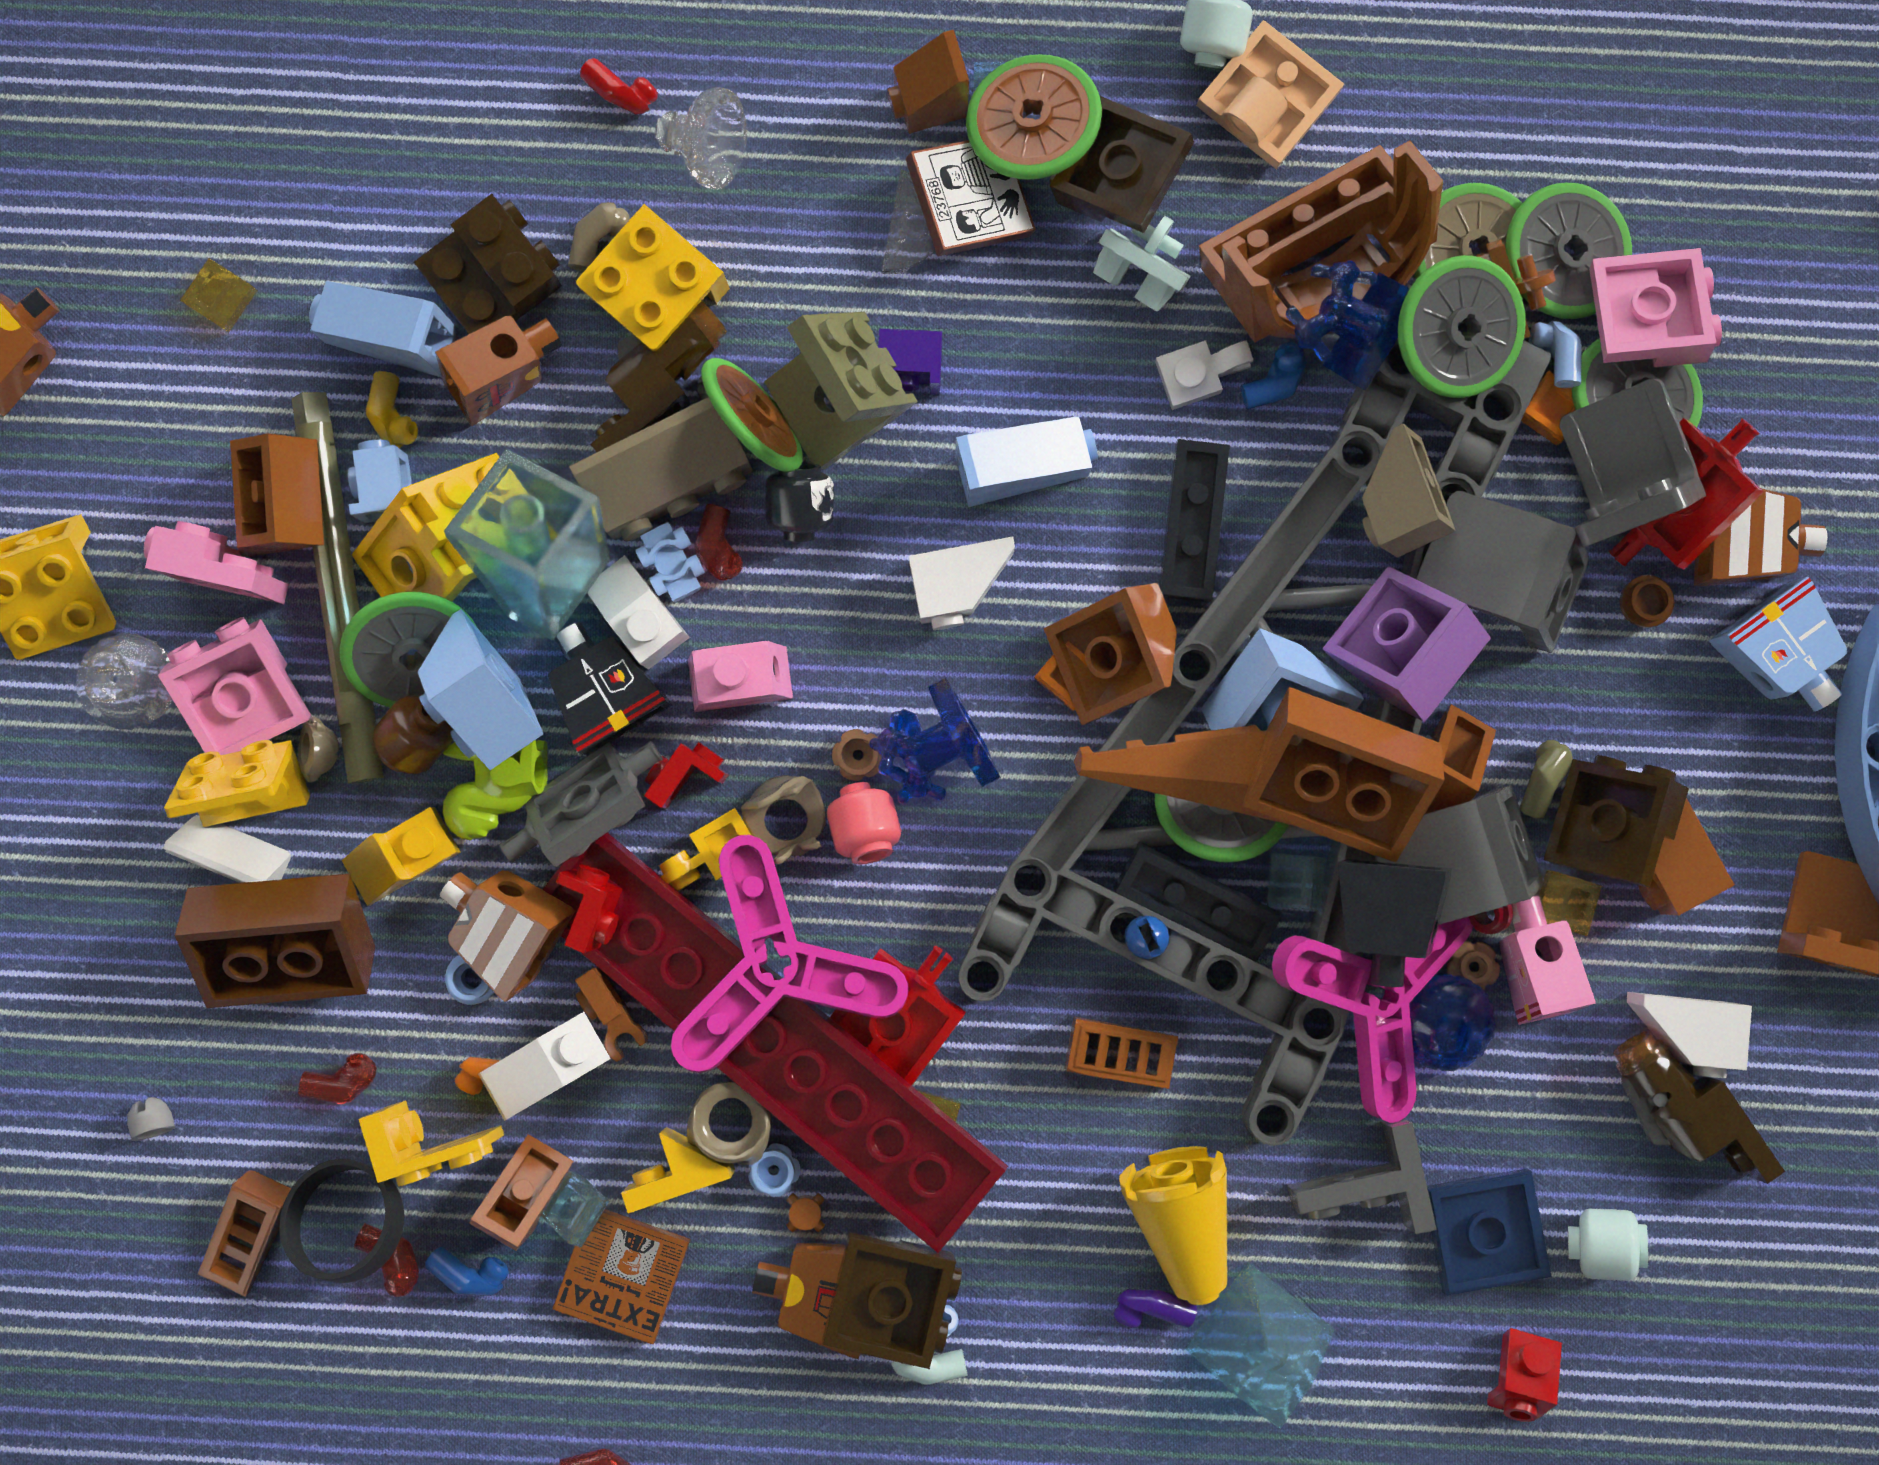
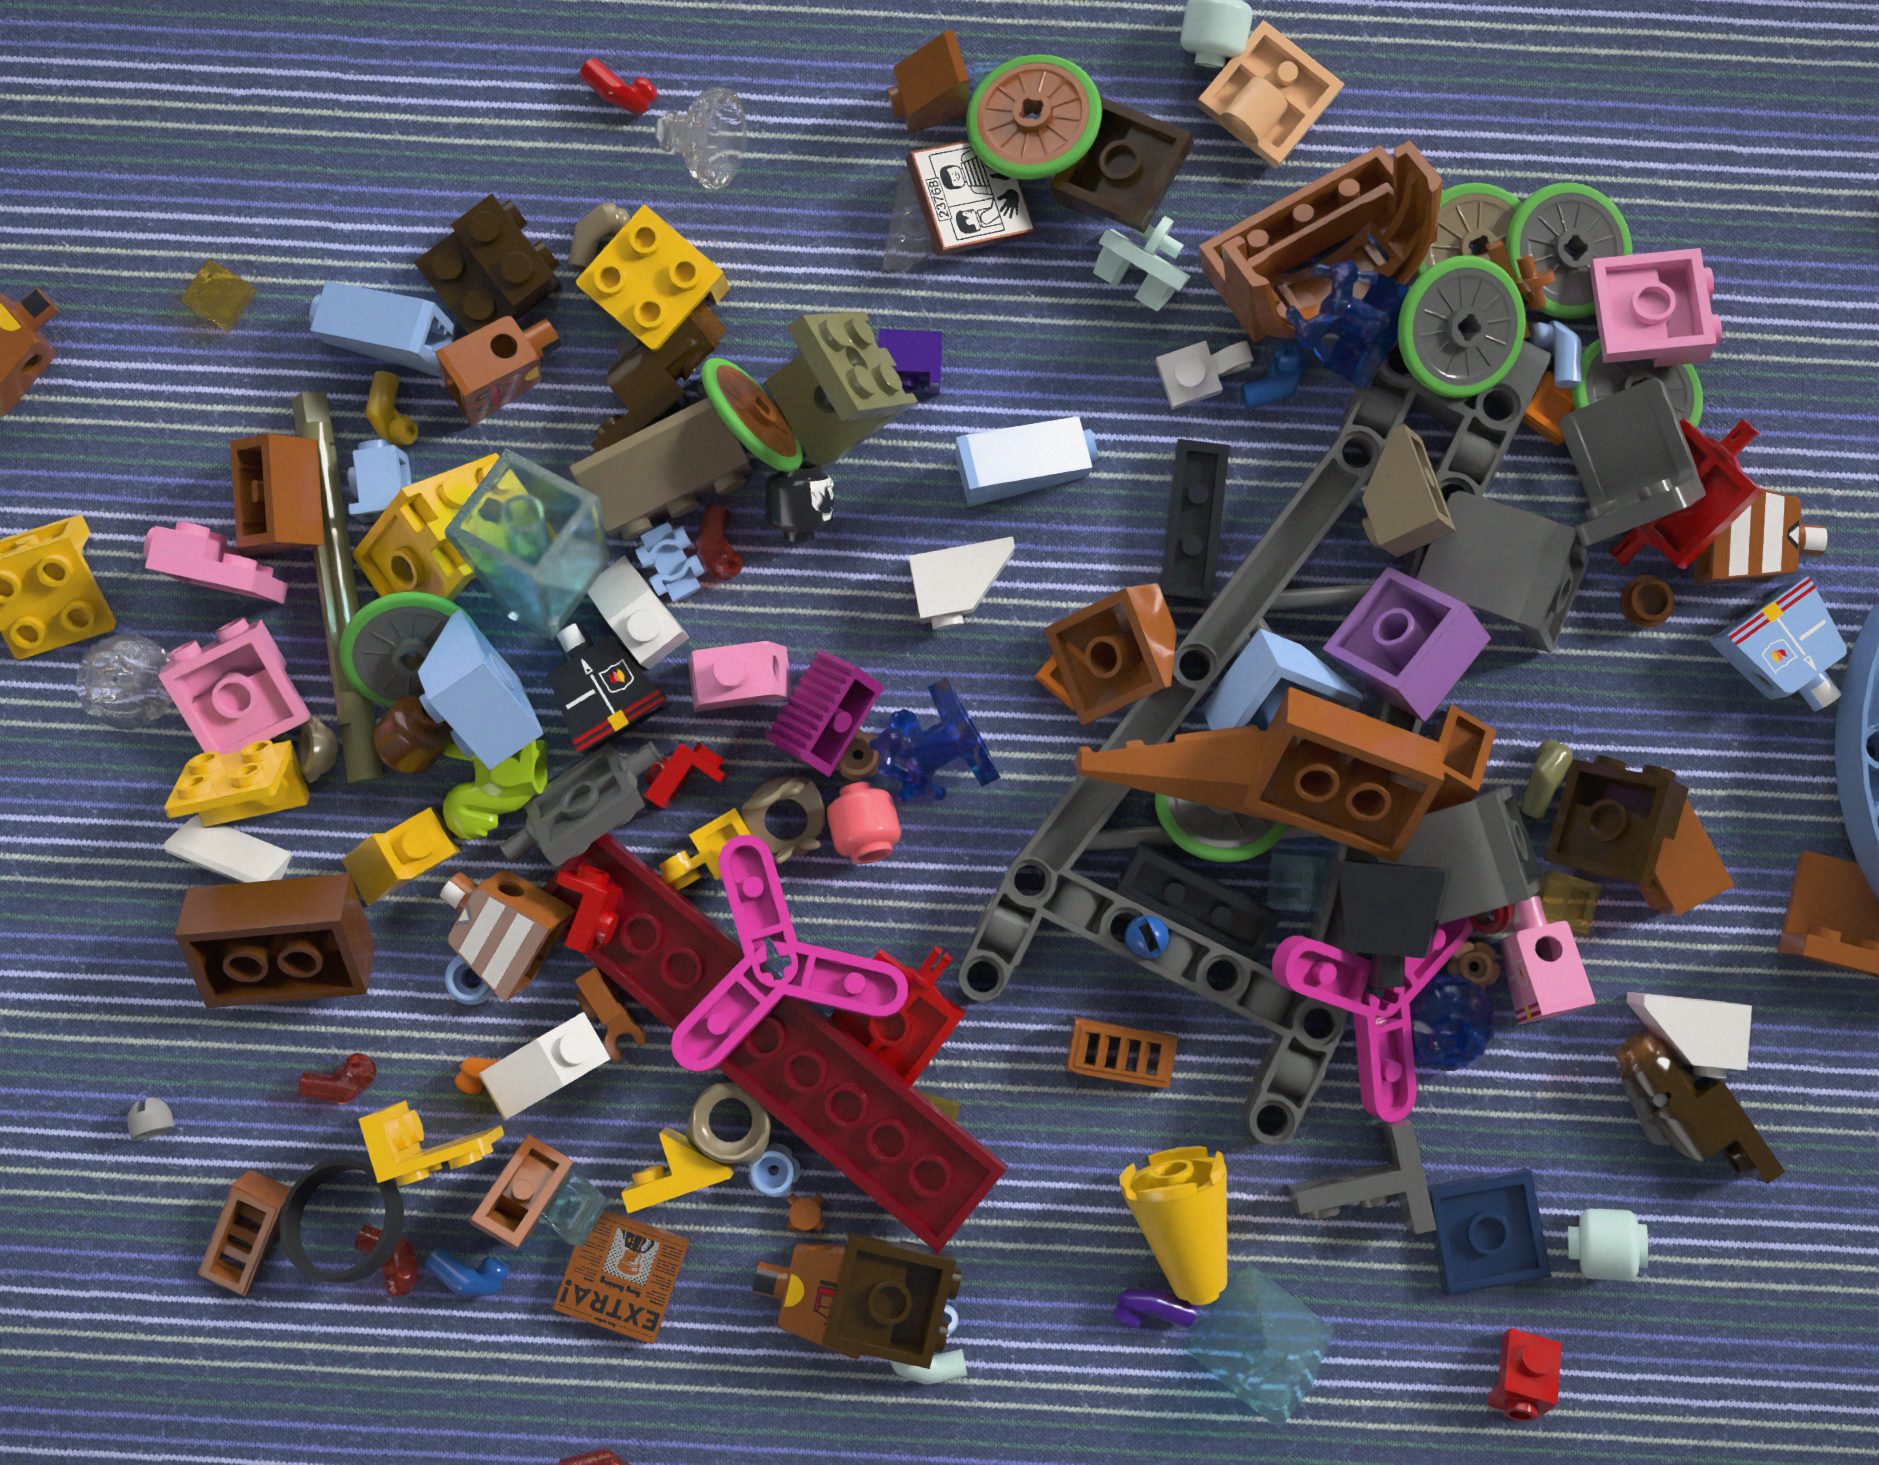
none -> magenta brick [765,650,885,777]

